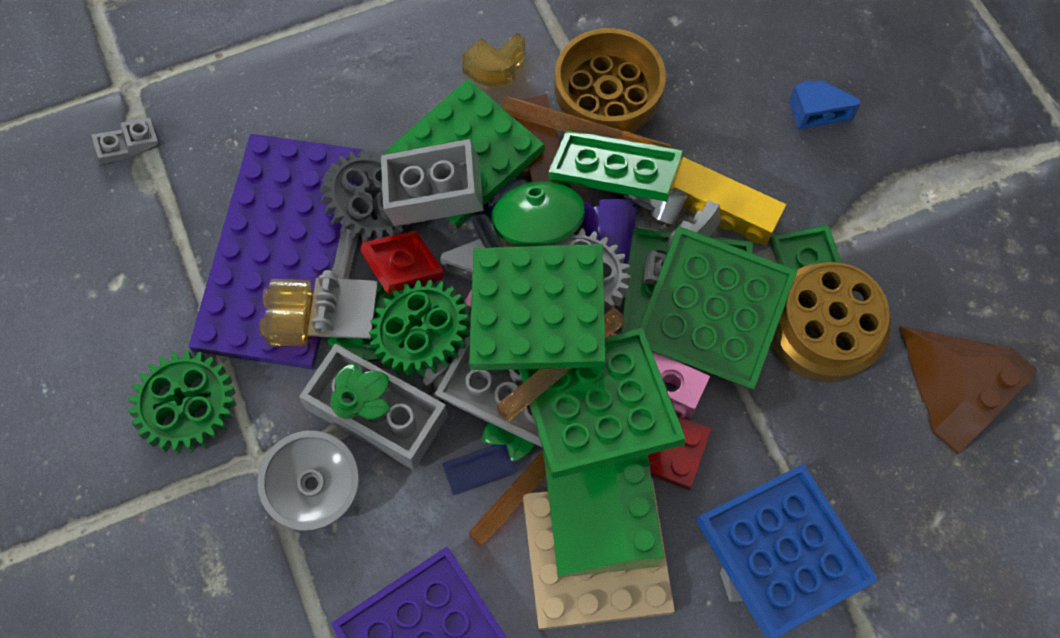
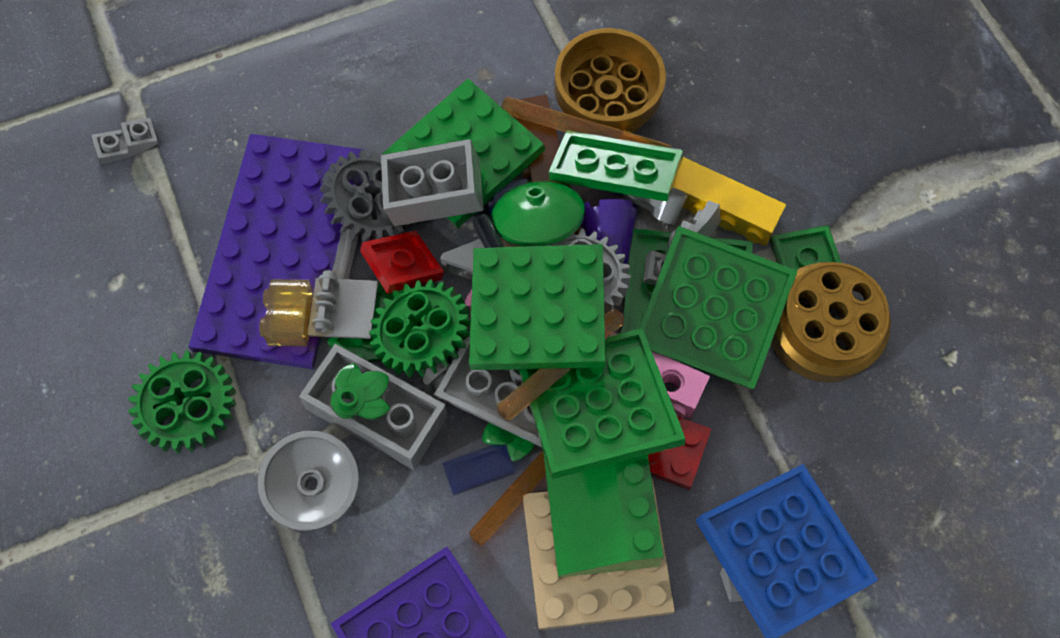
clear yellow brick [462,33,526,87] -> none
blue slope [789,80,861,130] -> none
reddish brown wedge [898,326,1037,455] -> none

